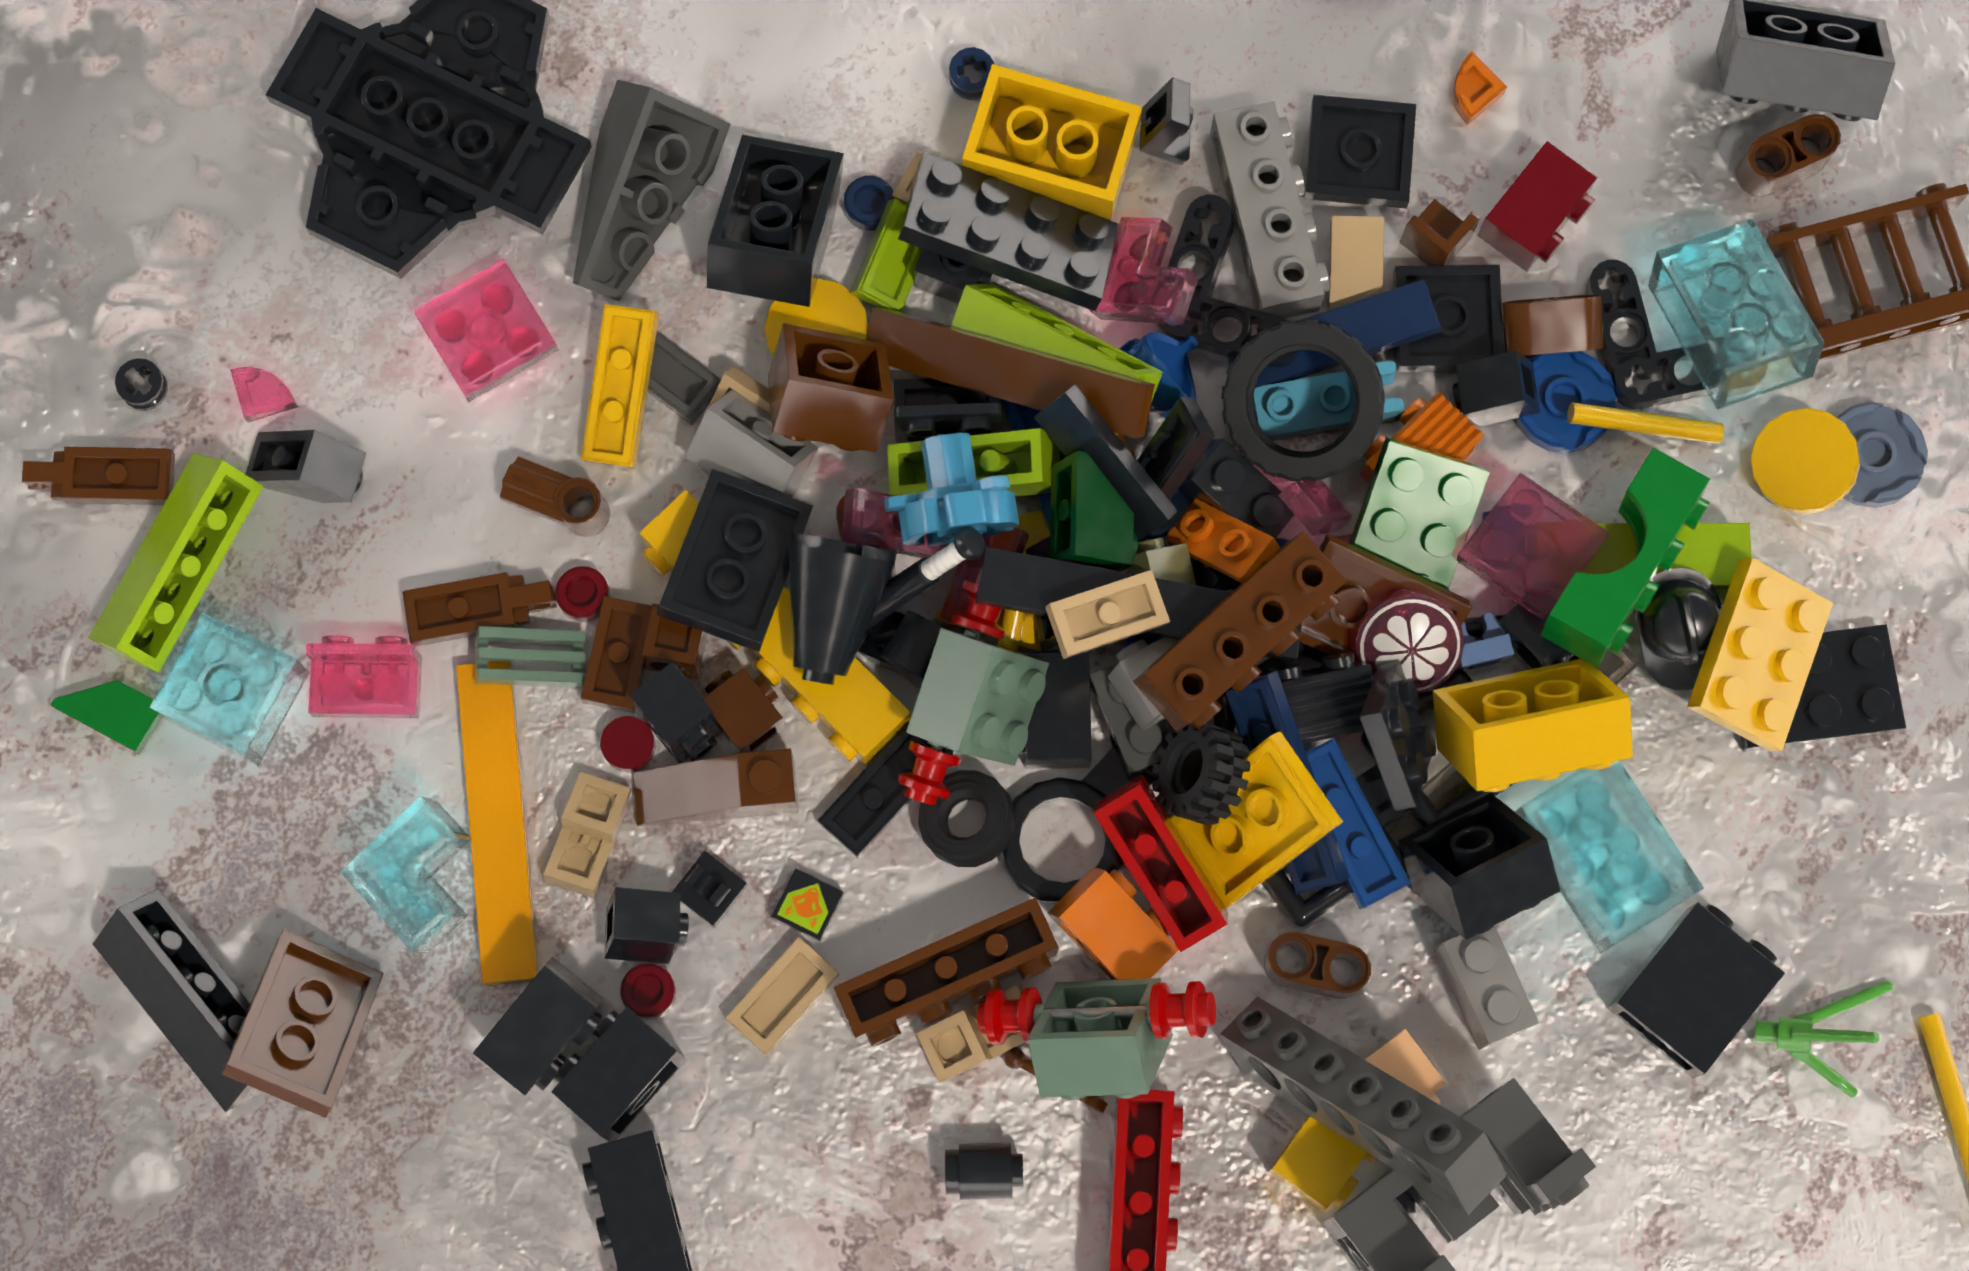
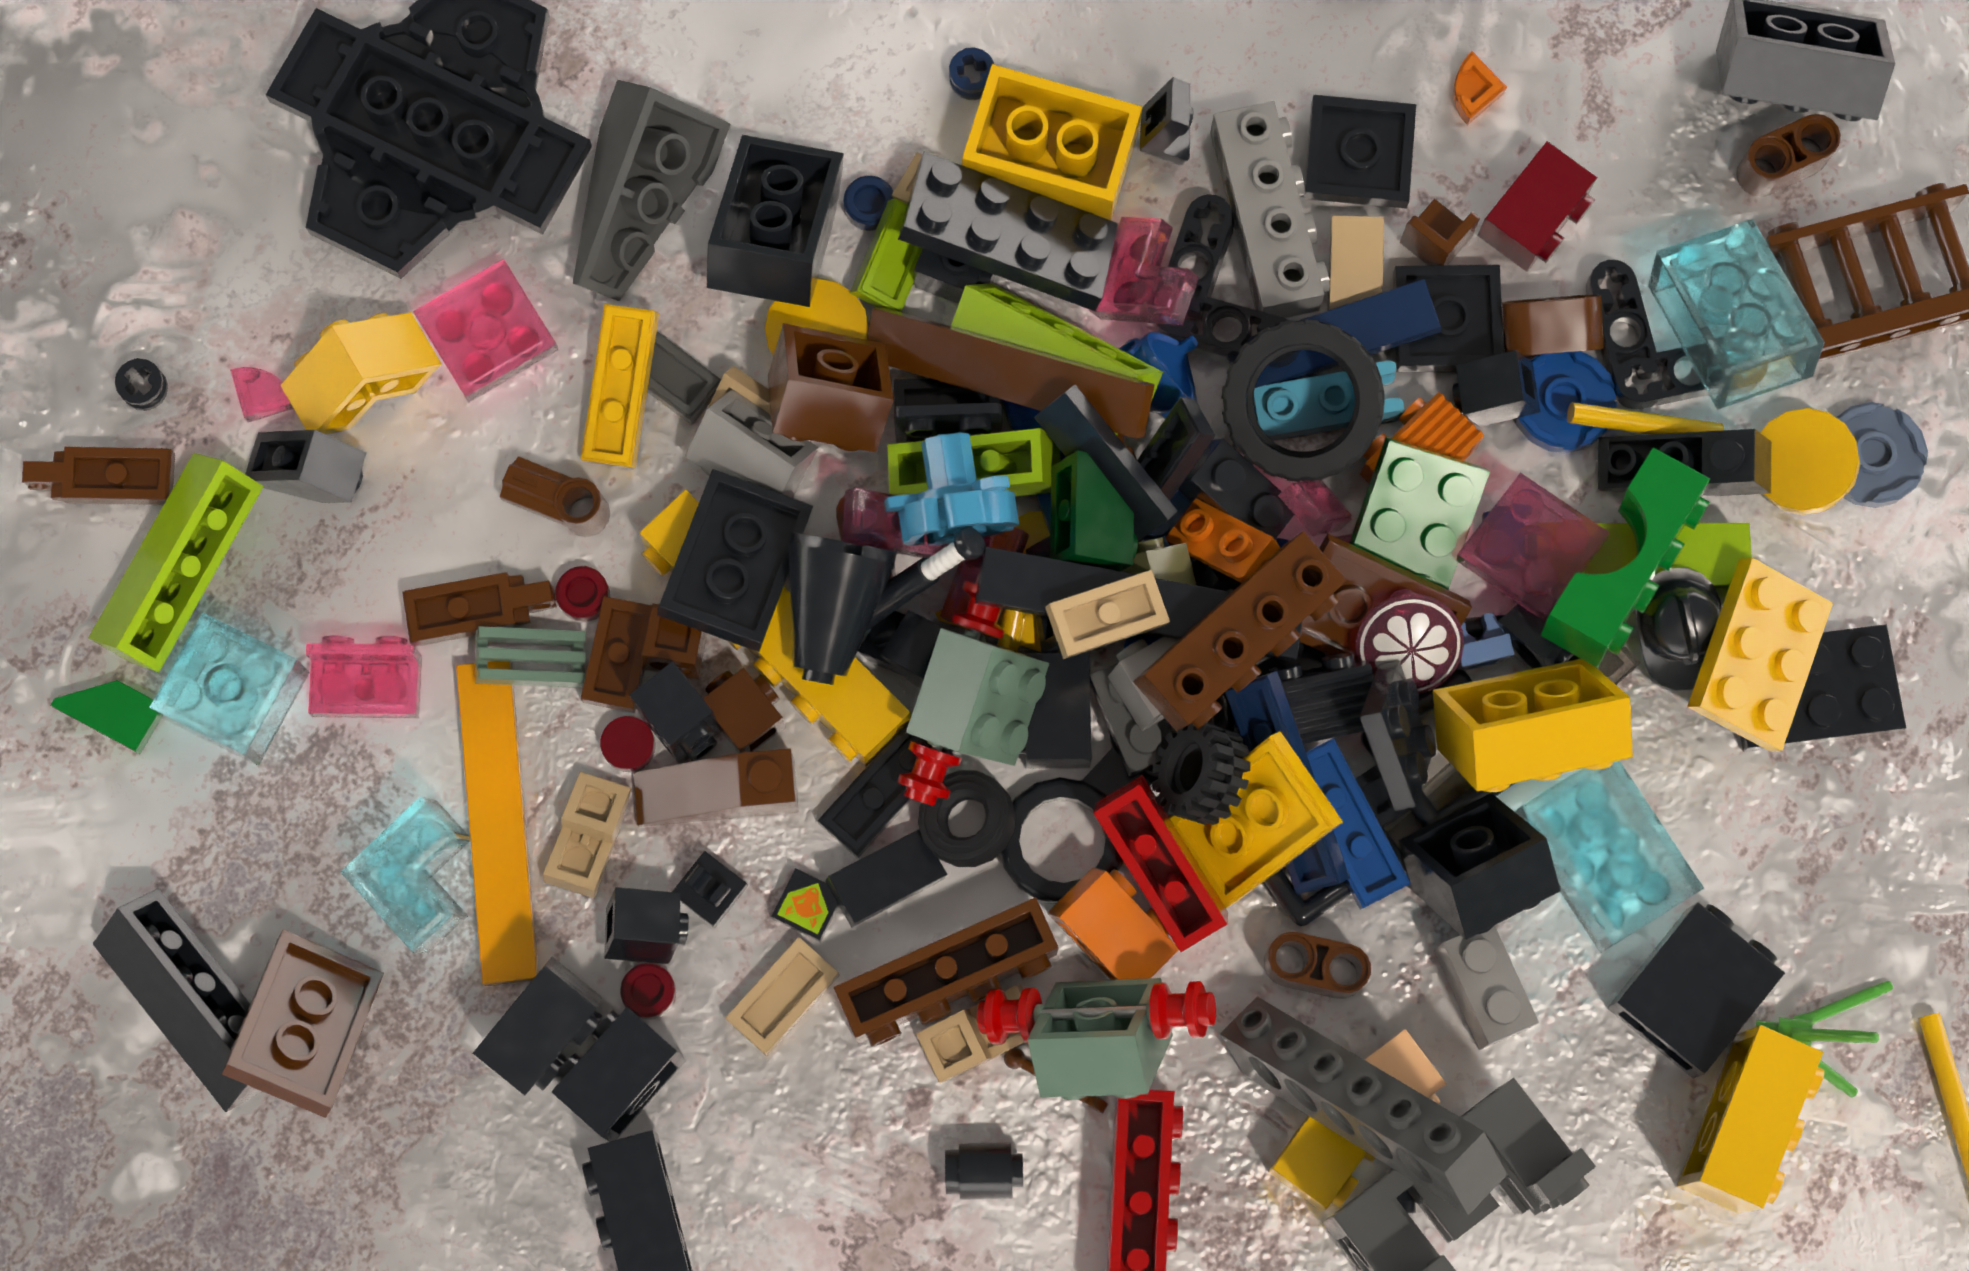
none -> yellow brick [280,312,441,434]
none -> black tile [825,829,948,928]
none -> black slope [1598,429,1772,496]
none -> yellow brick [1676,1025,1824,1214]

